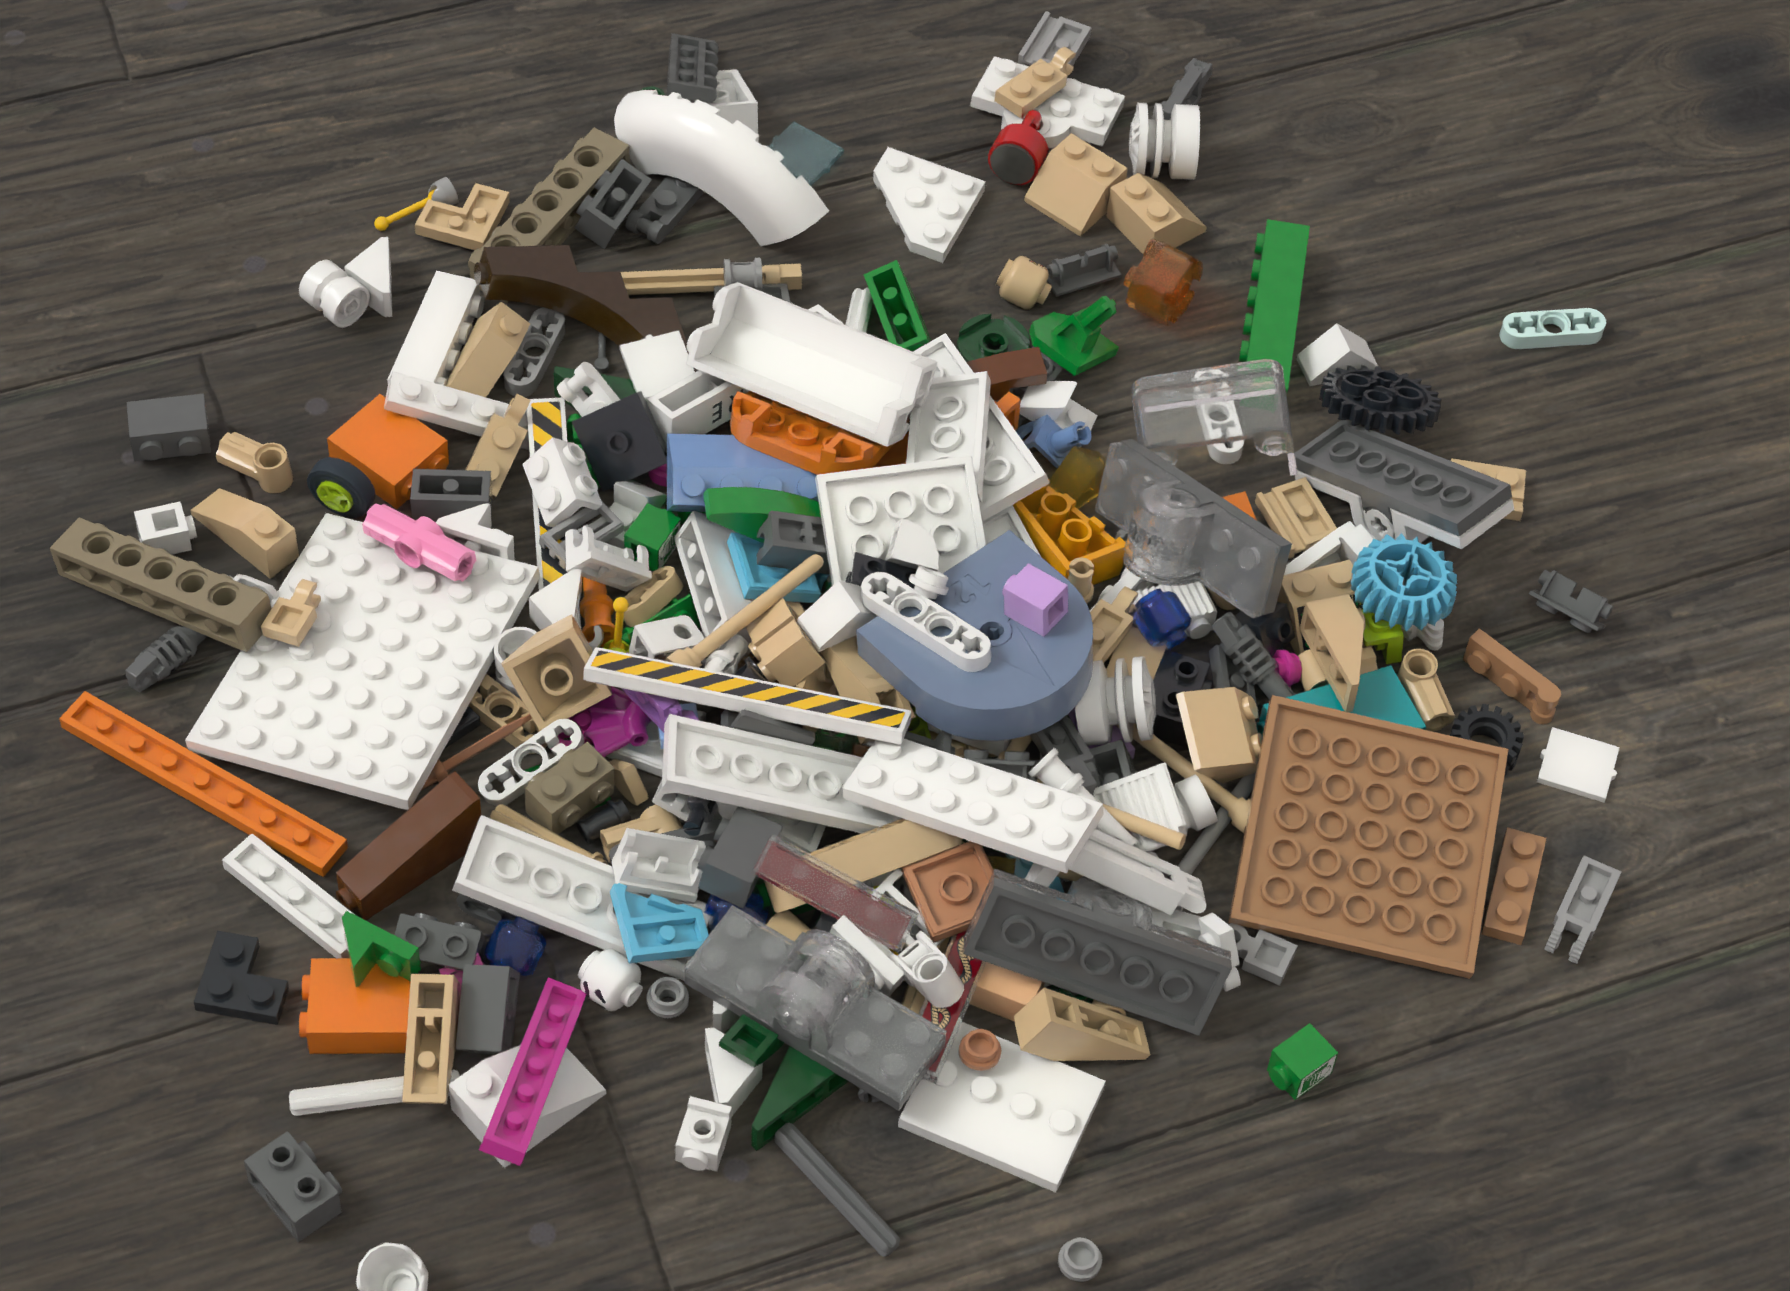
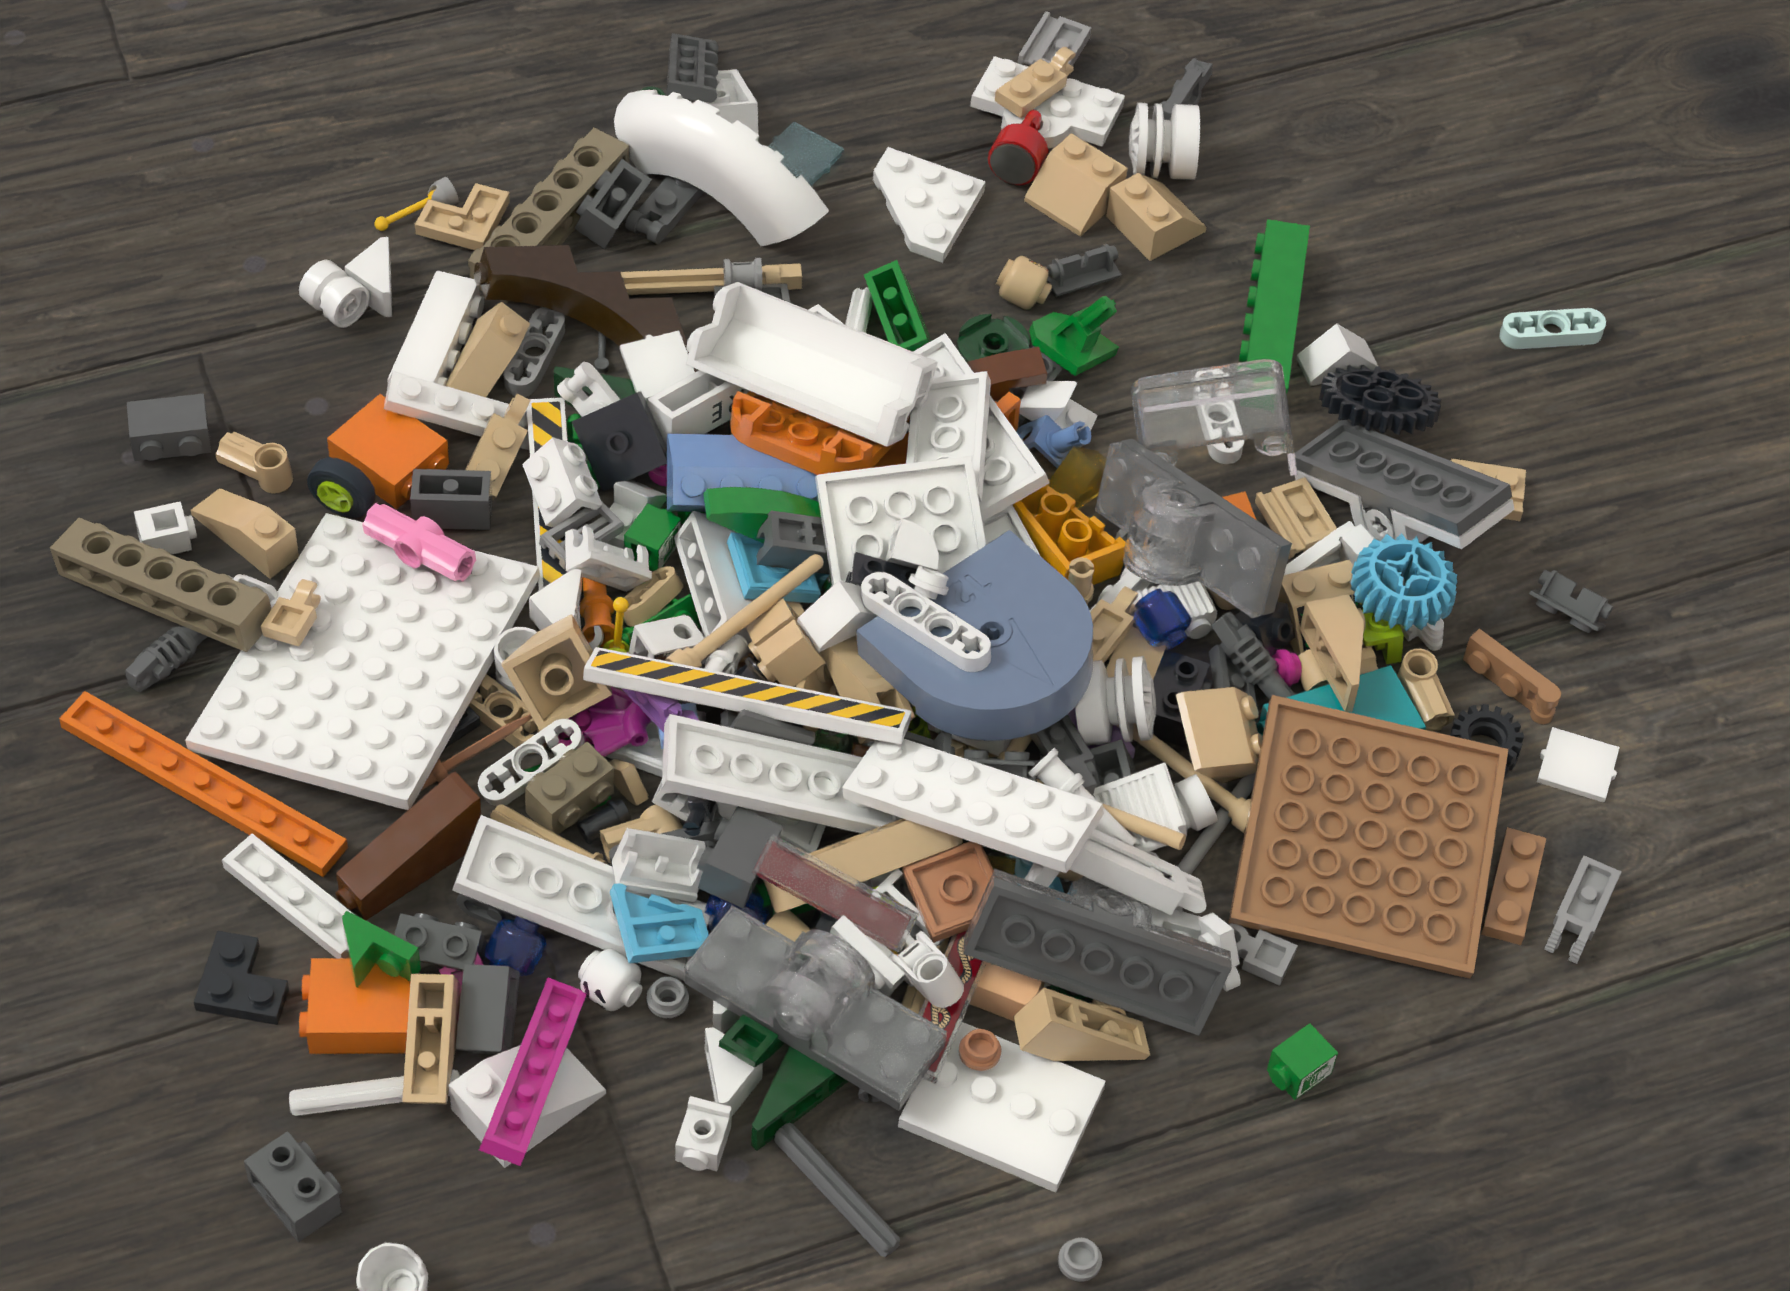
white slope [436,503,515,561] -> none
lavender brick [1002,563,1068,637] -> none
clear orange brick [1124,239,1203,326] -> none

